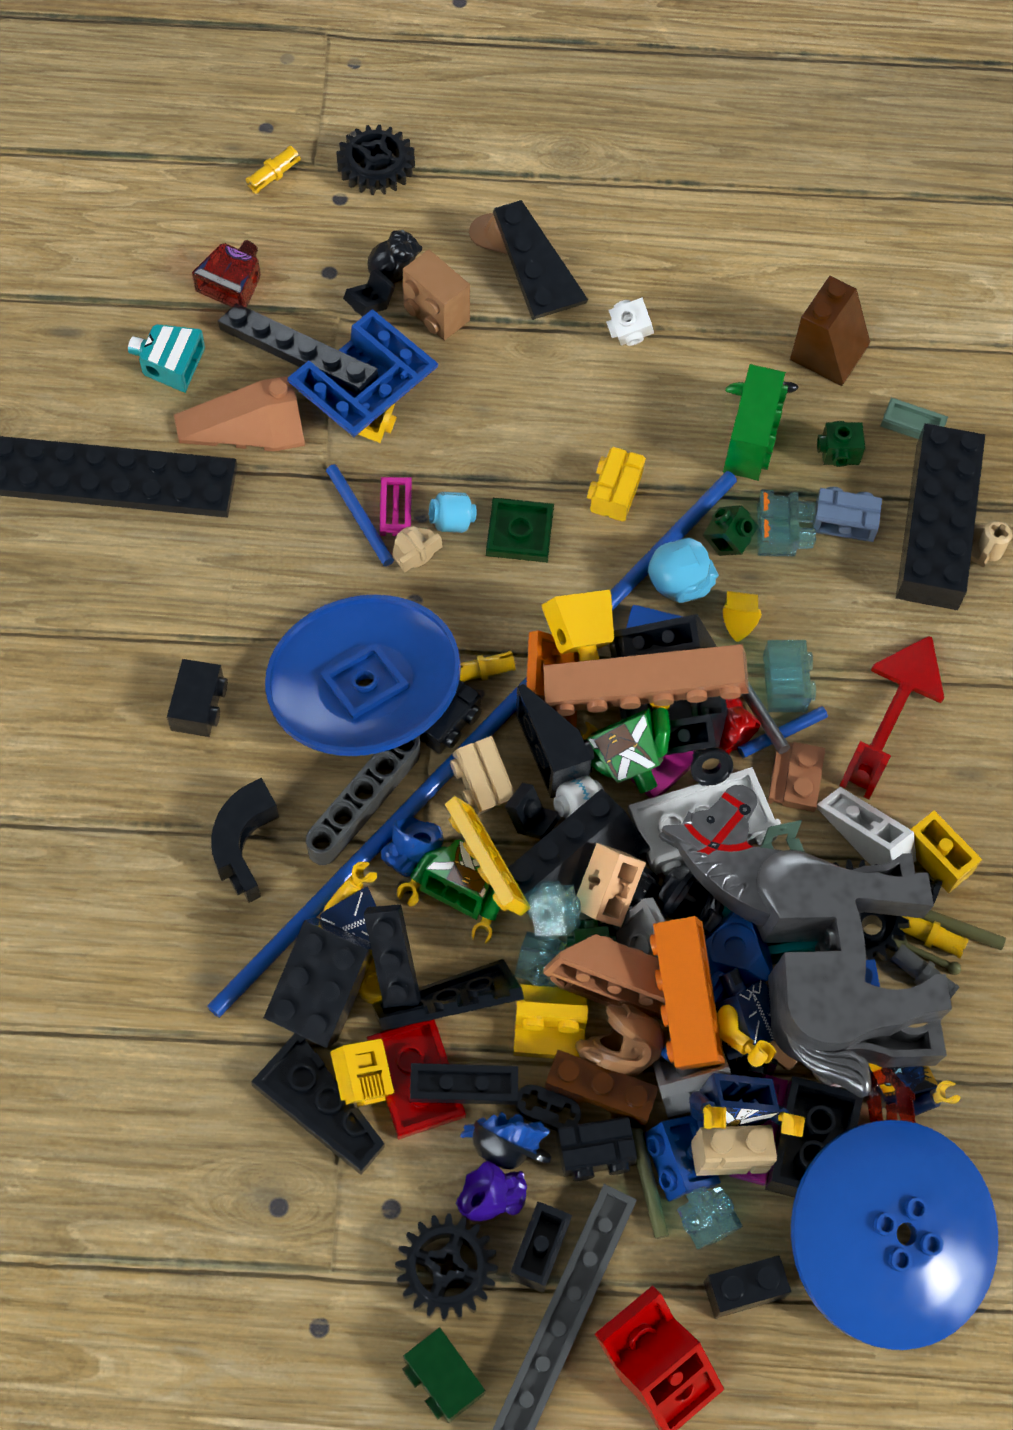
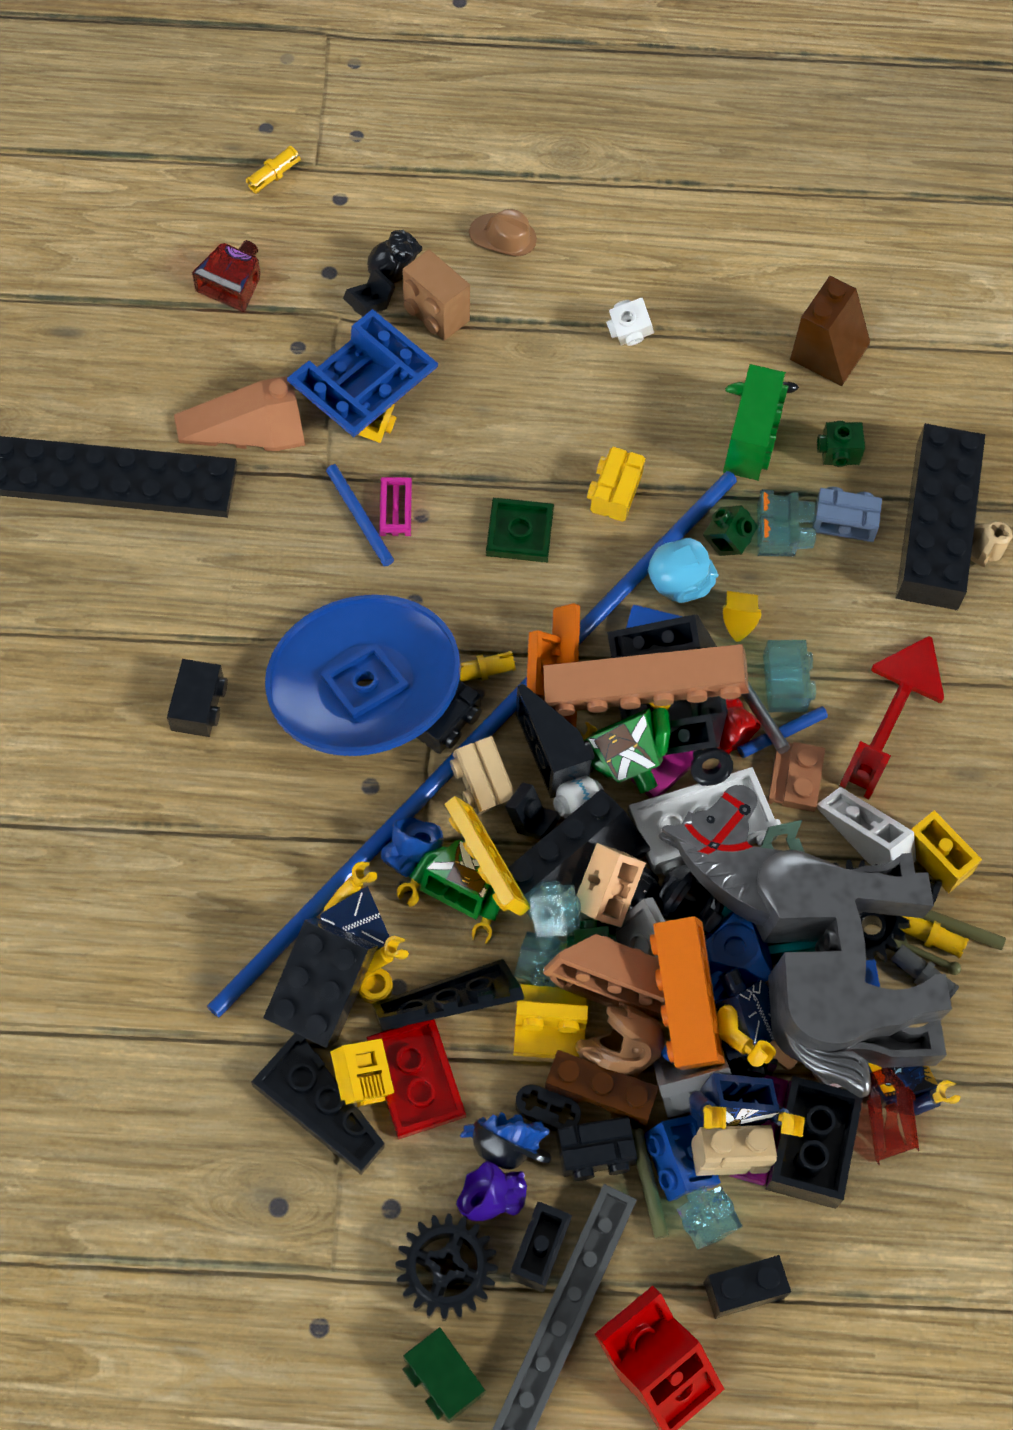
teal torso [128,324,205,393] -> none
black arch [211,778,279,903] -> none
black plate [218,303,379,395] -> none
dark grey beam [306,736,420,865] -> none
black gear [336,125,415,195] -> none
black plate [364,904,421,1008] -> none
tan piece [392,526,443,573] -> none
black plate [410,1063,518,1105] -> none
medium azure head [429,492,477,533] -> none
black wing [493,200,588,320] -> none
yellow torso [542,590,614,661] -> none
blue dish [791,1120,998,1350] -> none
sand green tile [880,397,948,439] -> none

